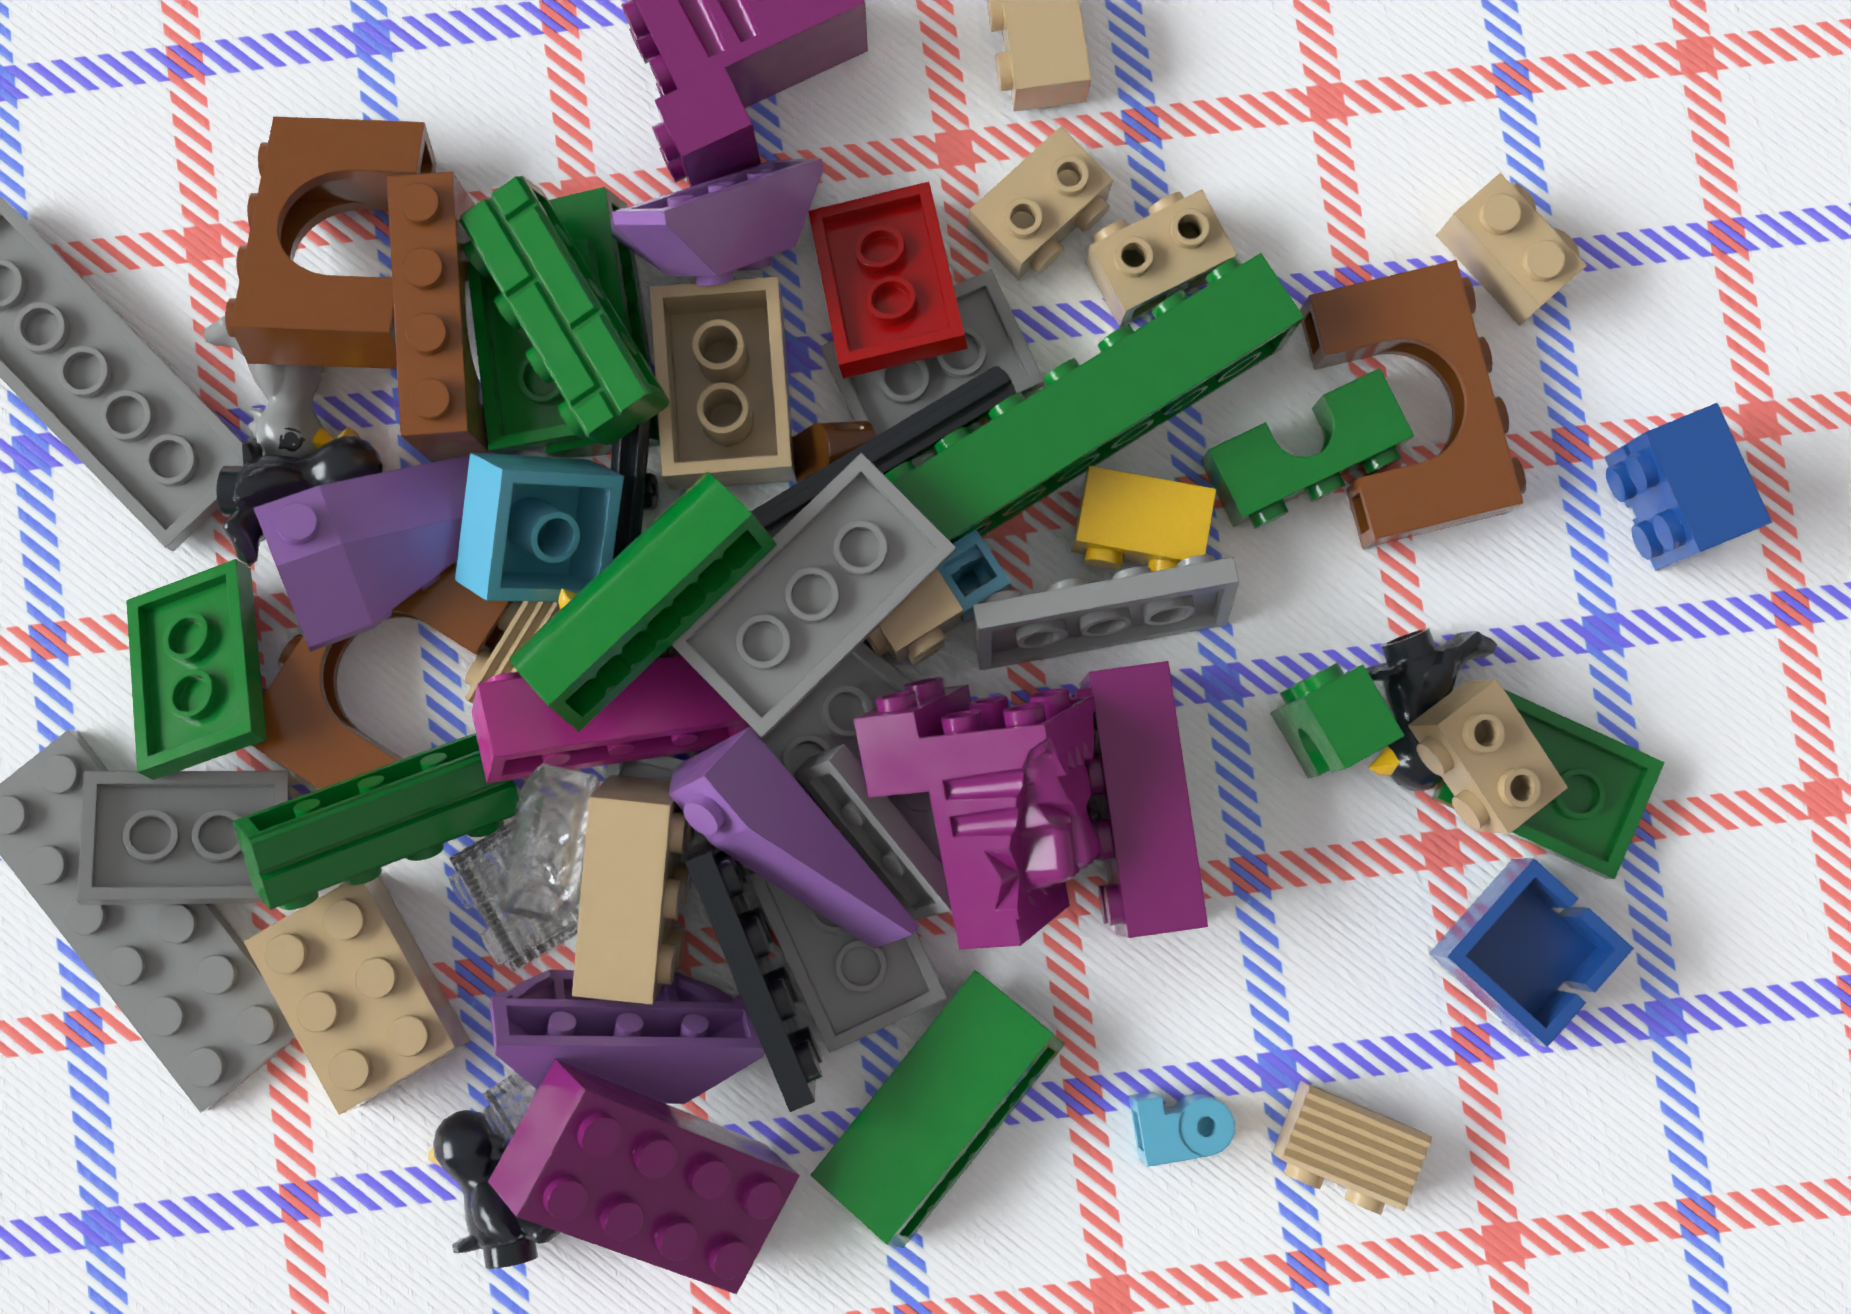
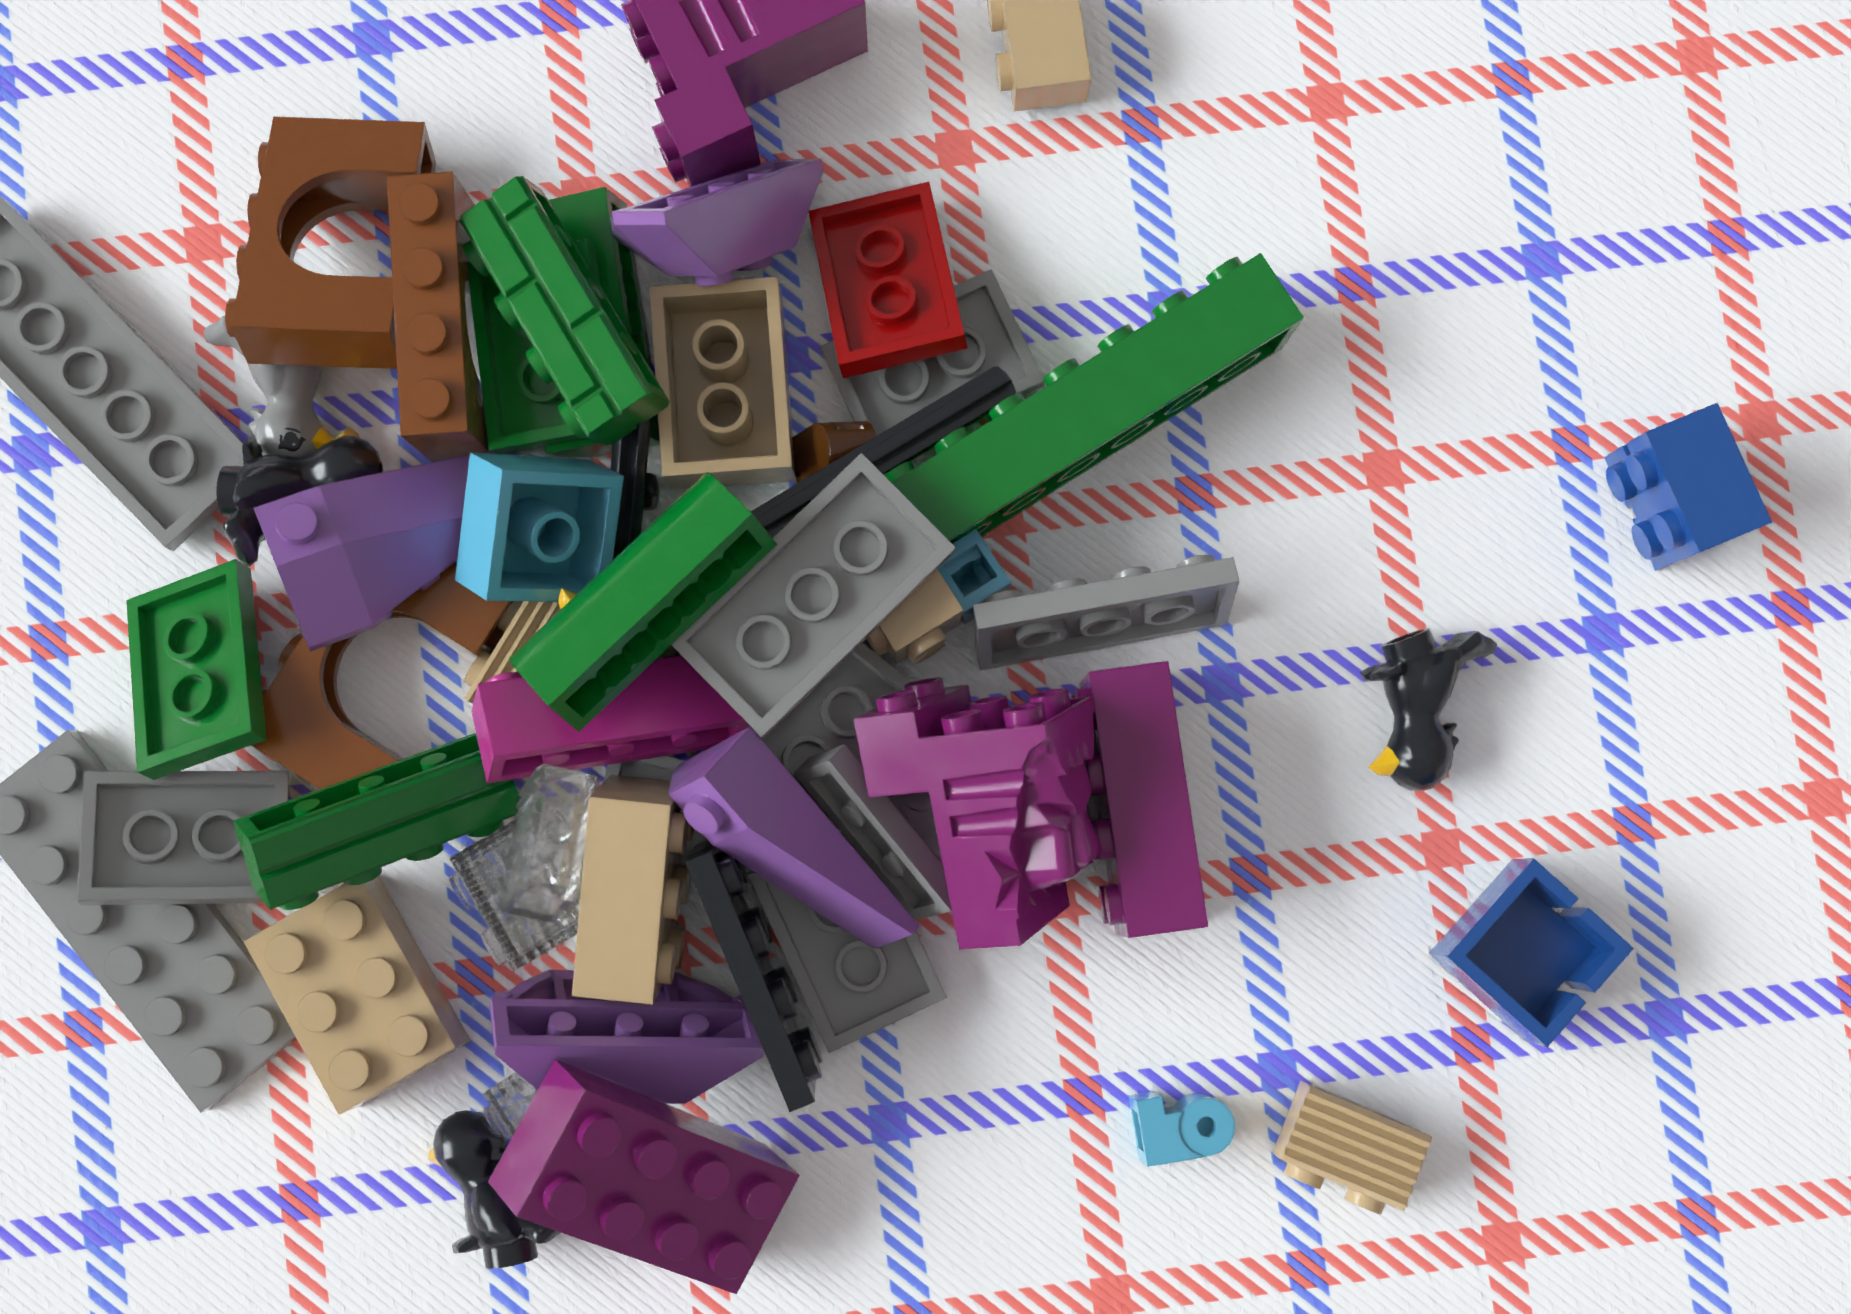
green brick [810,970,1066,1248] -> none
tan brick [968,126,1113,281] -> none
yellow brick [1071,466,1216,572] -> none
tan brick [1085,189,1237,327] -> none
green arch [1200,368,1414,529] -> none
green arch [1270,662,1405,779] -> none
dark orange arch [1300,260,1526,549] -> none
tan brick [1408,679,1568,834] -> none
green plate [1432,689,1665,879] -> none
tan brick [1436,172,1587,326] -> none

